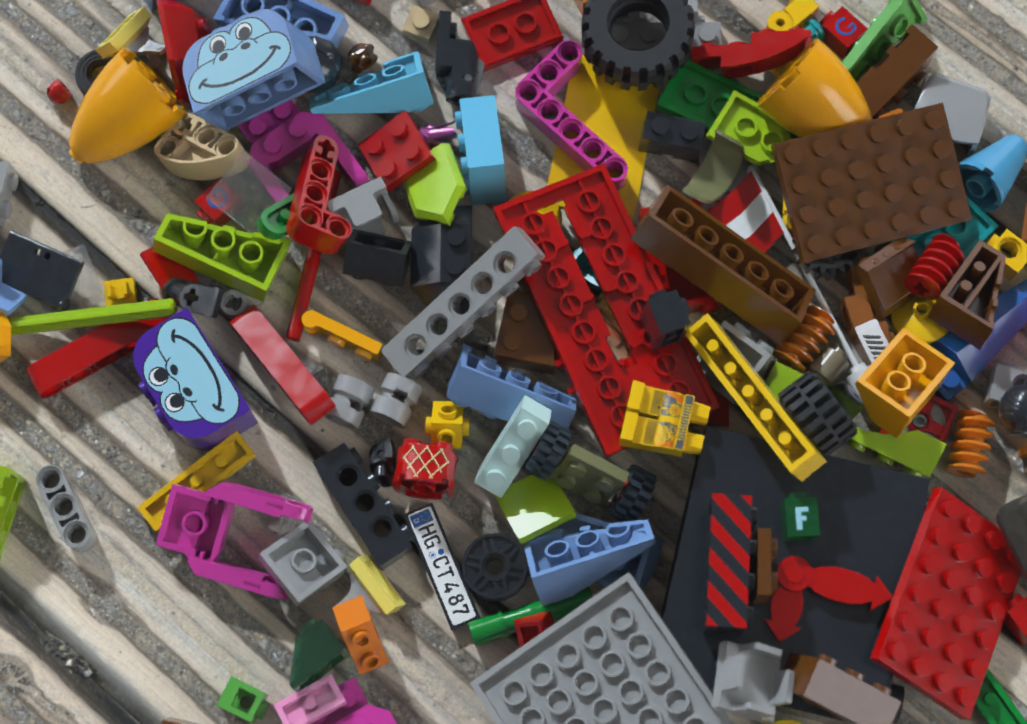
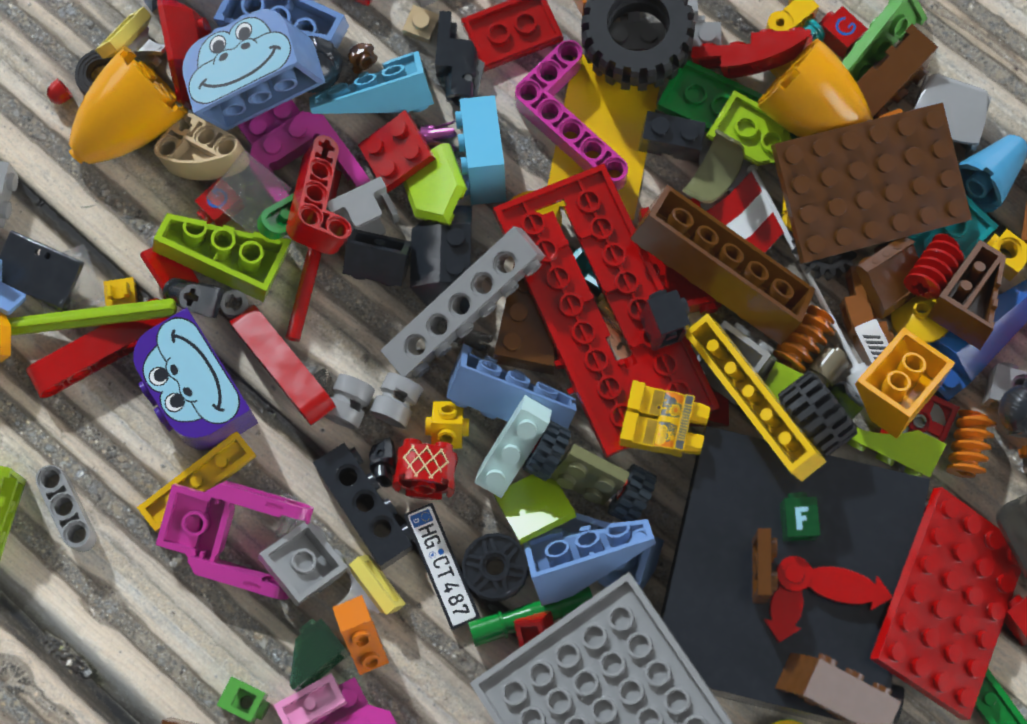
light orange plate [301,310,383,362] -> none
brick [702,493,758,636] -> none
light grey panel [711,641,795,723] -> none

